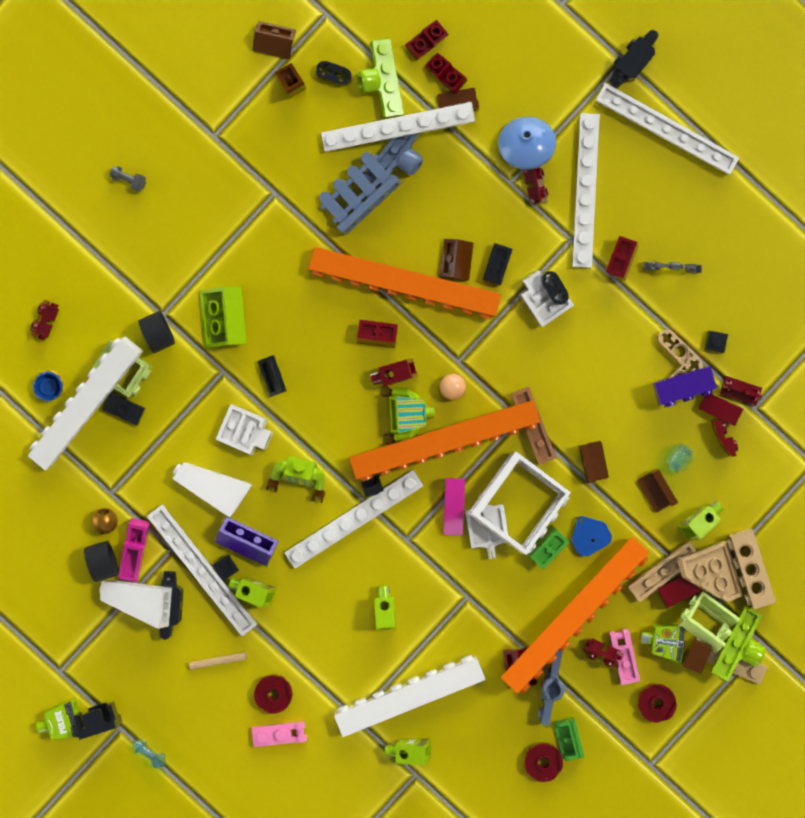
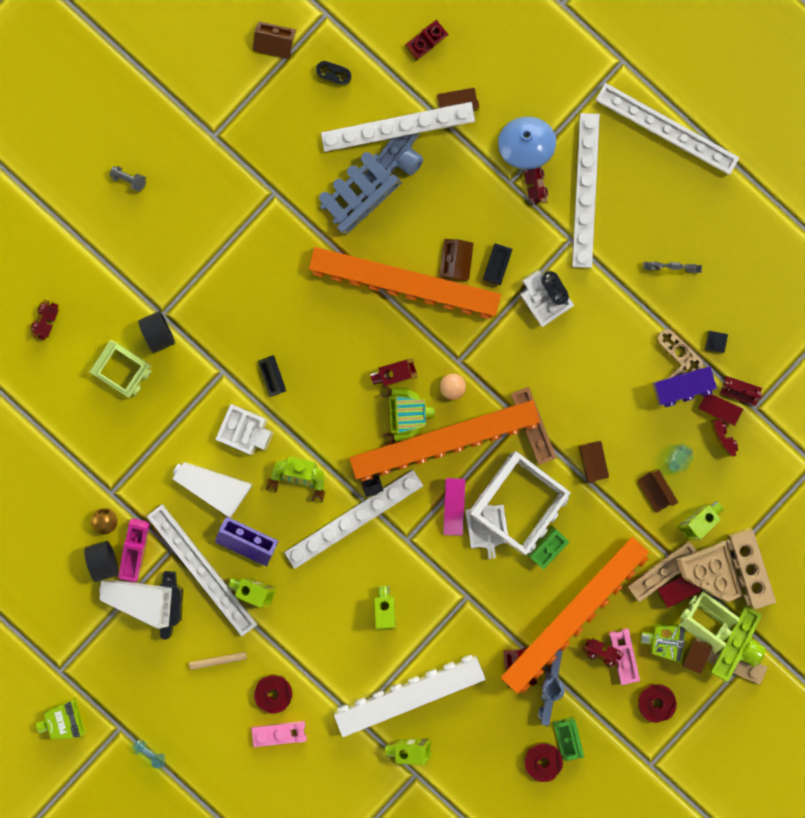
white brick [28,336,143,471] -> none
blue hair [33,370,64,401] -> none
black panel [74,701,122,740] -> none
black plate [102,392,146,426] -> none
lime slope [199,286,247,348] -> none
black plate [213,554,239,581] -> none
reddish brown slope [275,63,306,98] -> none
lime plate [357,39,404,118] -> none
dark red hinge [357,320,398,348] -> none
dark red slope [425,53,468,94] -> none
blue piece [572,516,612,556] -> none
dark red hinge [606,236,639,281] -> none
black hinge [608,29,659,89] -> none

